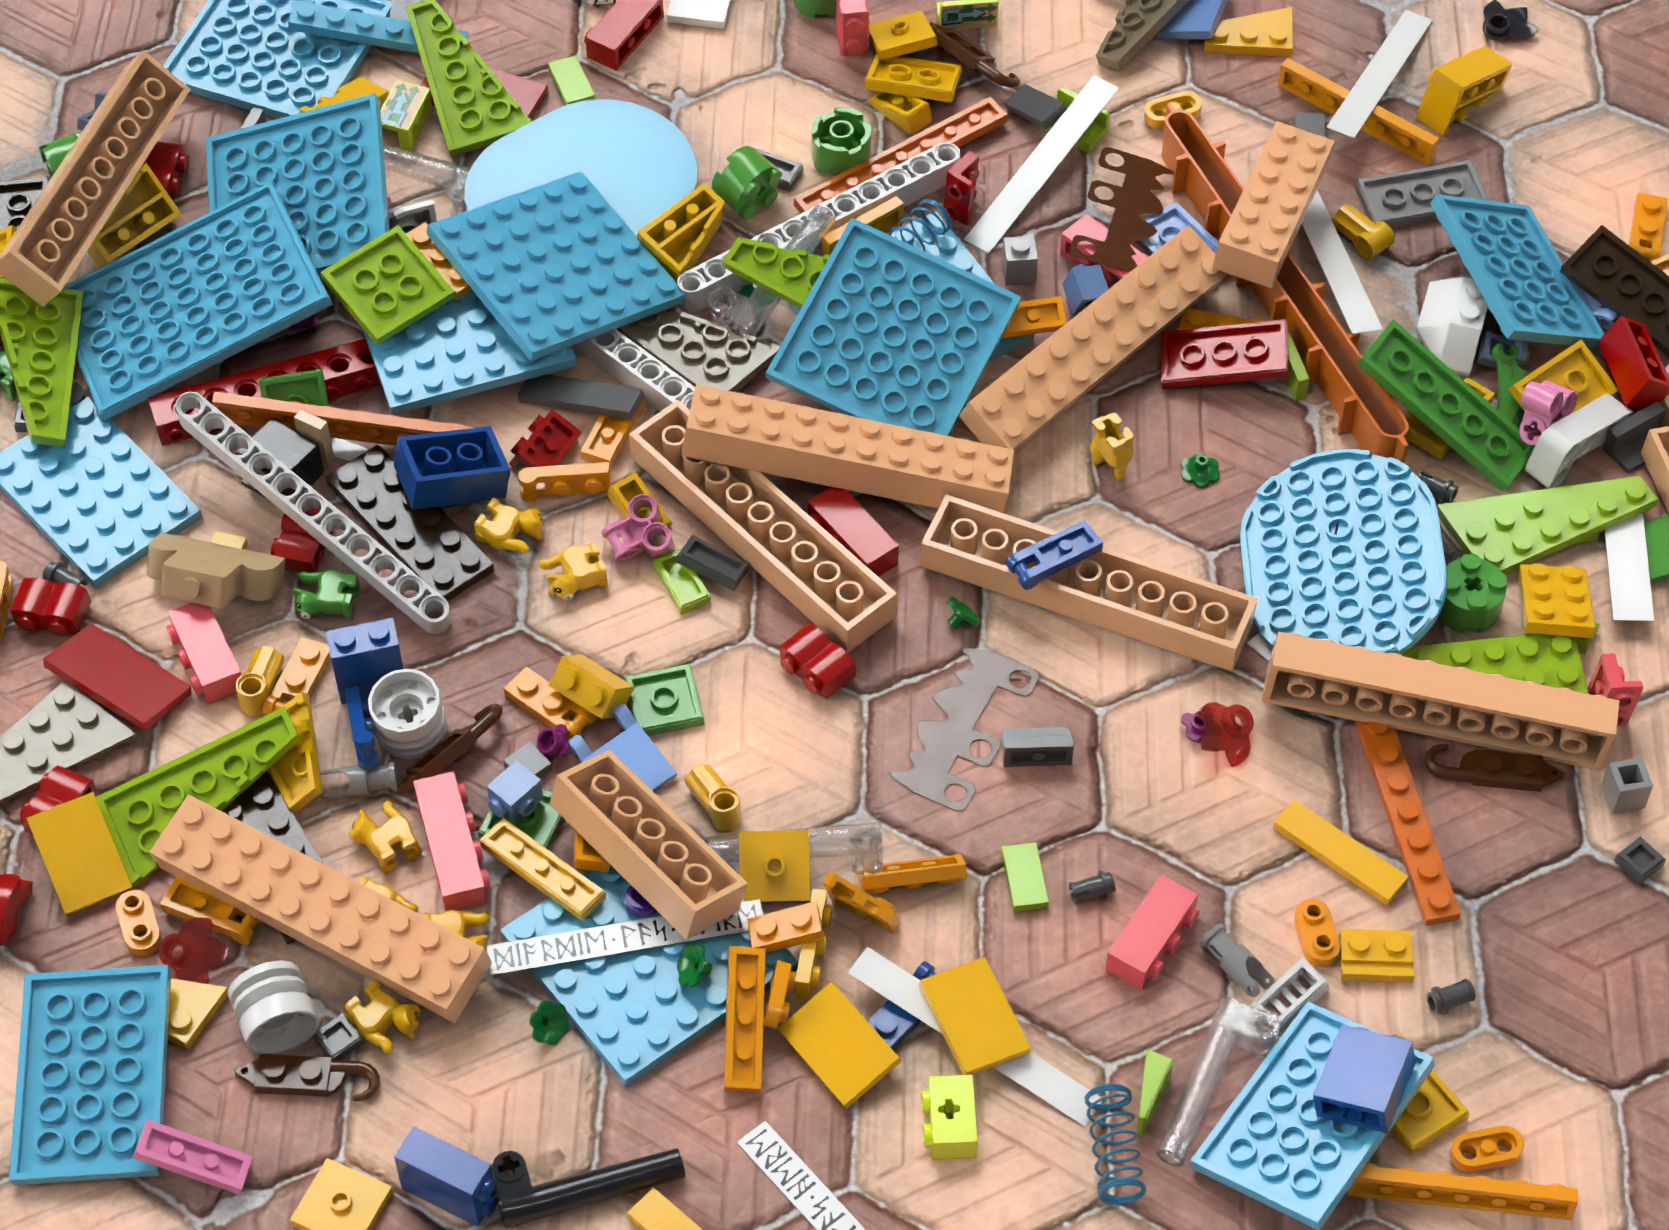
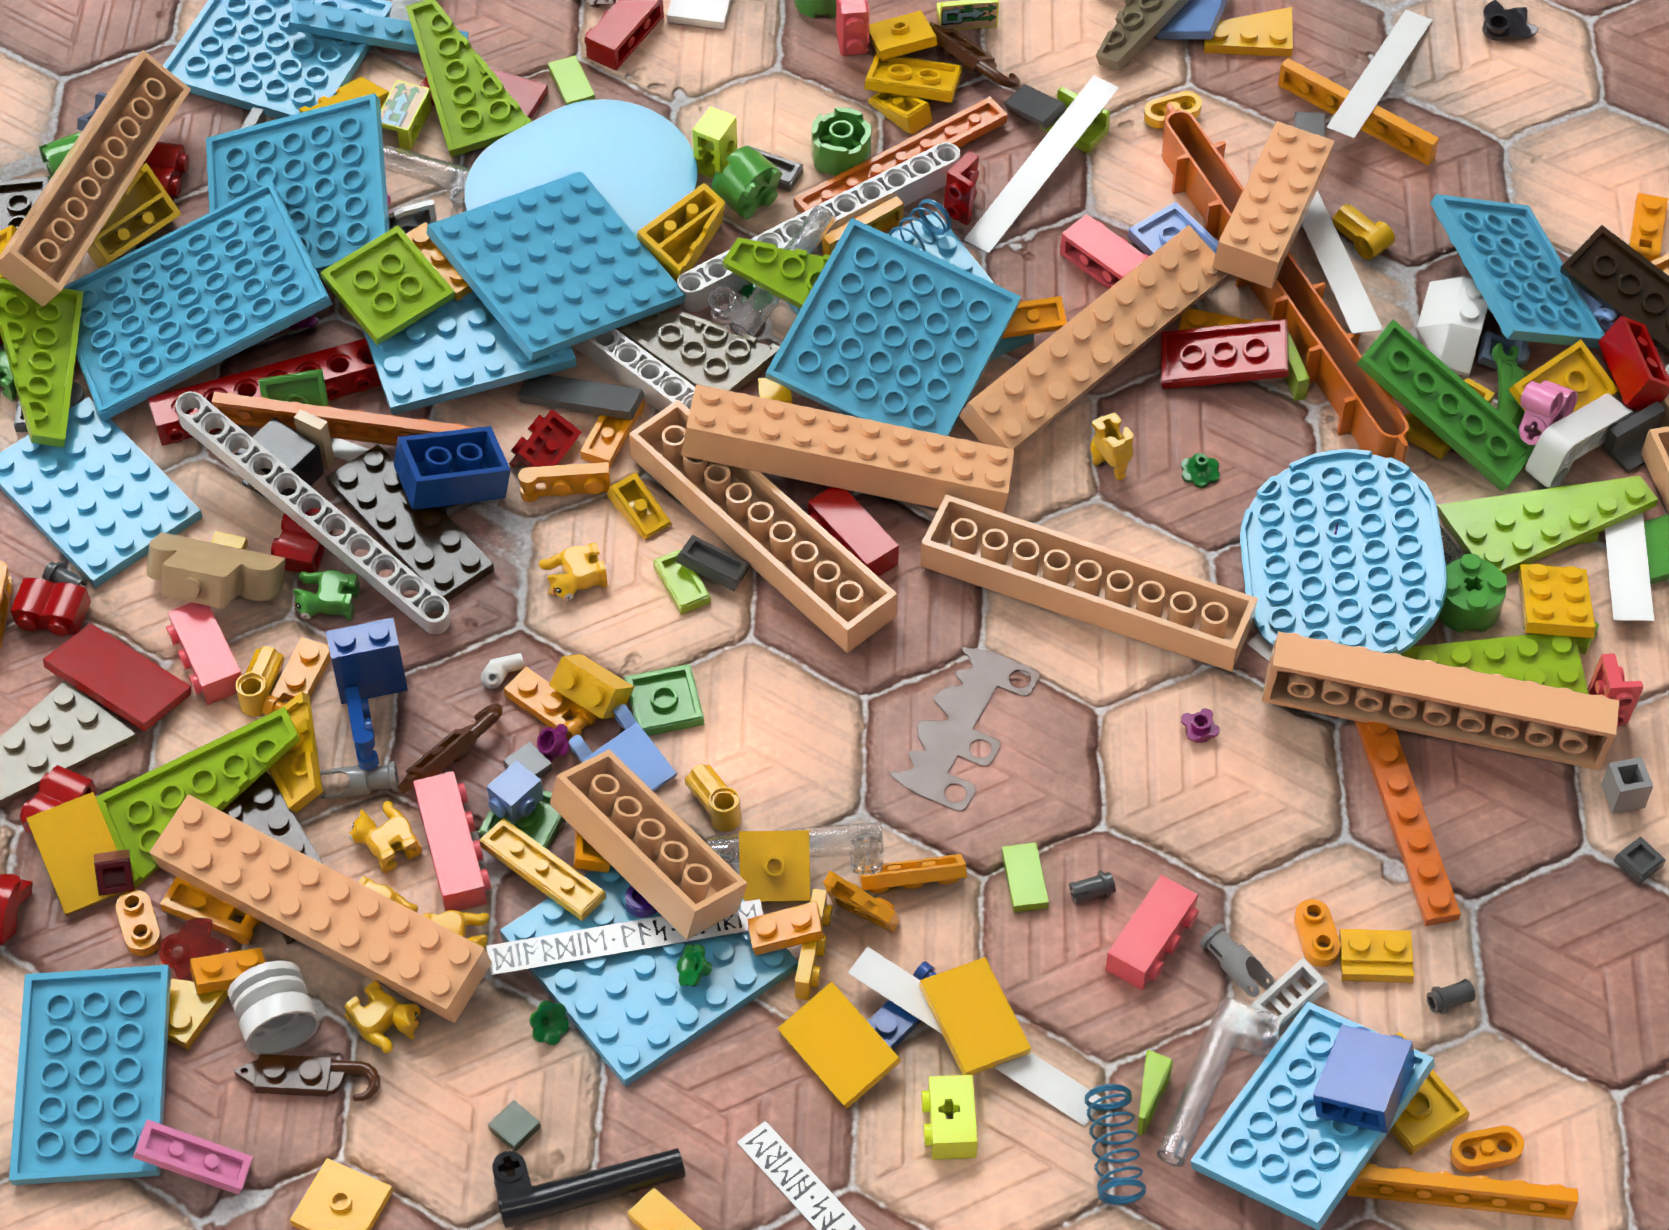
tile [313,1013,364,1060] -> none
white wheel [368,669,447,759] -> none
brick [394,1126,498,1227] -> none
yellow animal [474,497,544,554] -> none
bright pink piece [602,494,675,562] -> none
light orange plate [723,946,766,1093] -> none
light orange plate [763,960,796,1029] -> none
red brick [779,623,856,699] -> none
green plant [947,596,981,629] -> none
panel [1001,727,1074,767] -> none
light grey brick [1002,236,1038,285] -> none
plate [1006,520,1103,590] -> none
medium blue brick [1062,264,1108,316] -> none
reddish brown piece [1070,147,1174,271] -> none
clear red plate [1196,702,1254,767] -> none
yellow tile [1273,799,1408,906] -> none
light grey tile [1355,160,1490,228] -> none
yellow wedge [1415,46,1512,137] -> none
dark grey pin [1418,471,1458,504] -> none
reddish brown plate [1425,744,1565,792] -> none
none -> dark red slope [94,850,134,896]
none -> light orange plate [190,947,265,994]
none -> white arm [481,653,524,689]
none -> tile [488,1100,541,1152]
none -> neon yellow brick [692,106,738,179]
none -> yellow tile [758,378,792,404]

